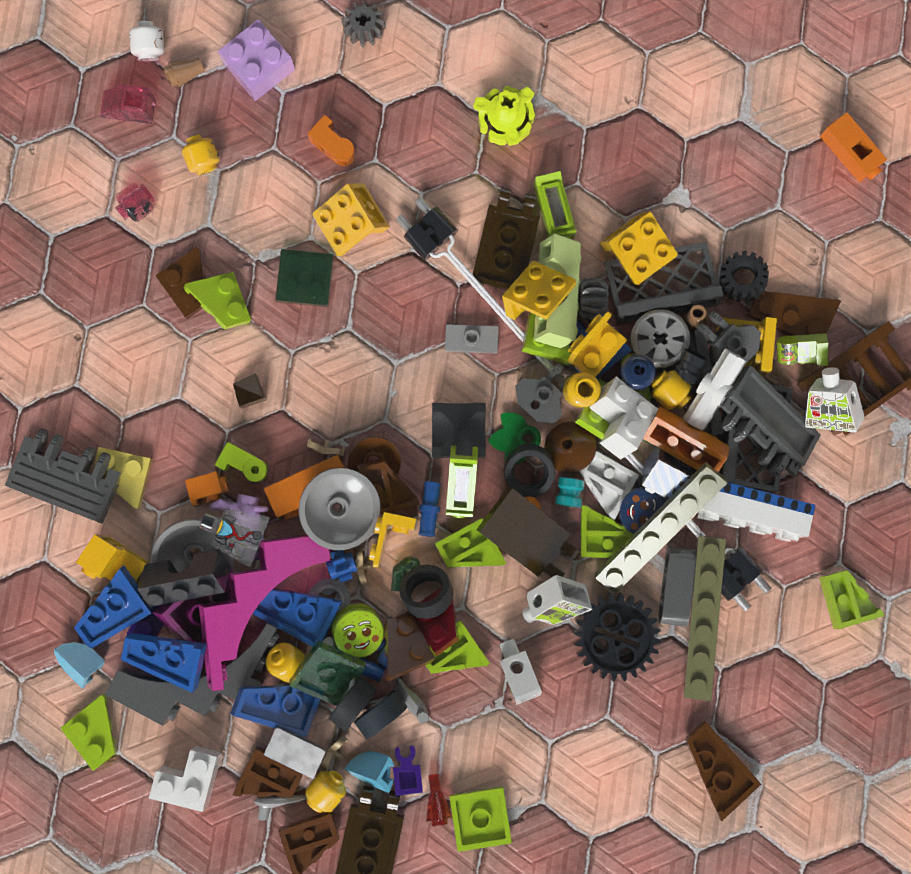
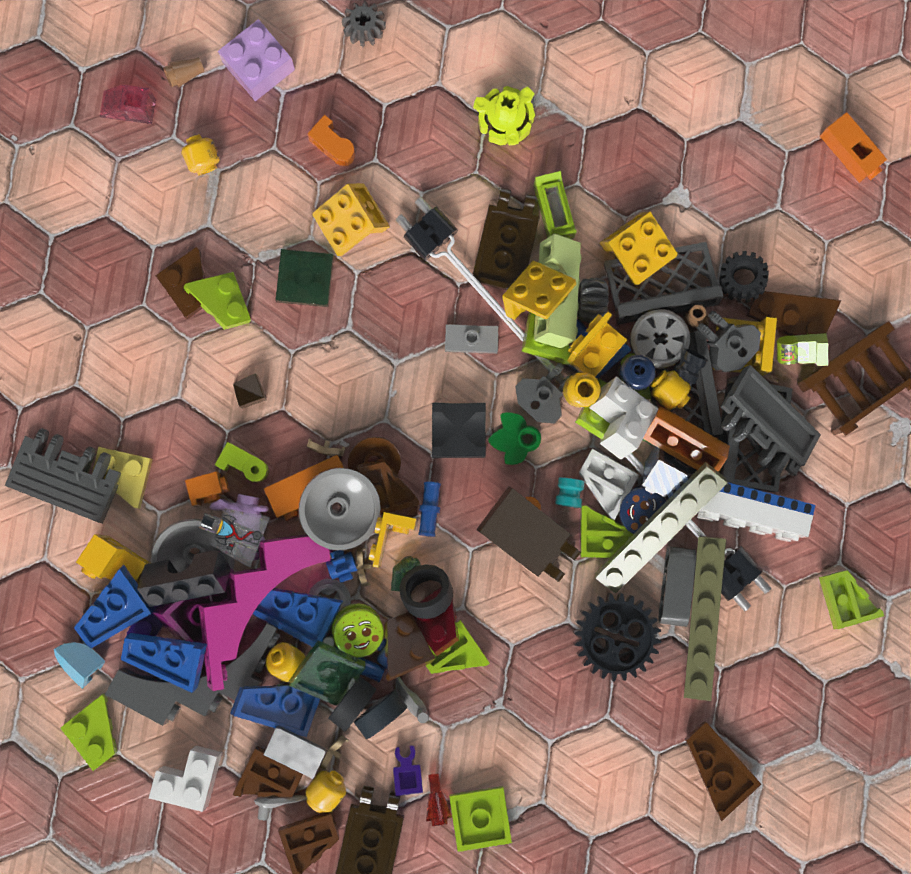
clear pink head [115,183,156,222] -> none
white head [129,21,165,62] -> none
medium azure brick [344,751,394,793] -> none
lime wing [435,518,507,567] -> none
window [446,445,478,518] -> none
white torso [499,639,542,705] -> none
black tyre [504,444,555,497] -> none
white torso [522,575,592,624] -> none
reddish brown dish [544,421,597,474] -> none
white piece [683,349,746,430] -> none
white torso [805,367,864,432] -> none

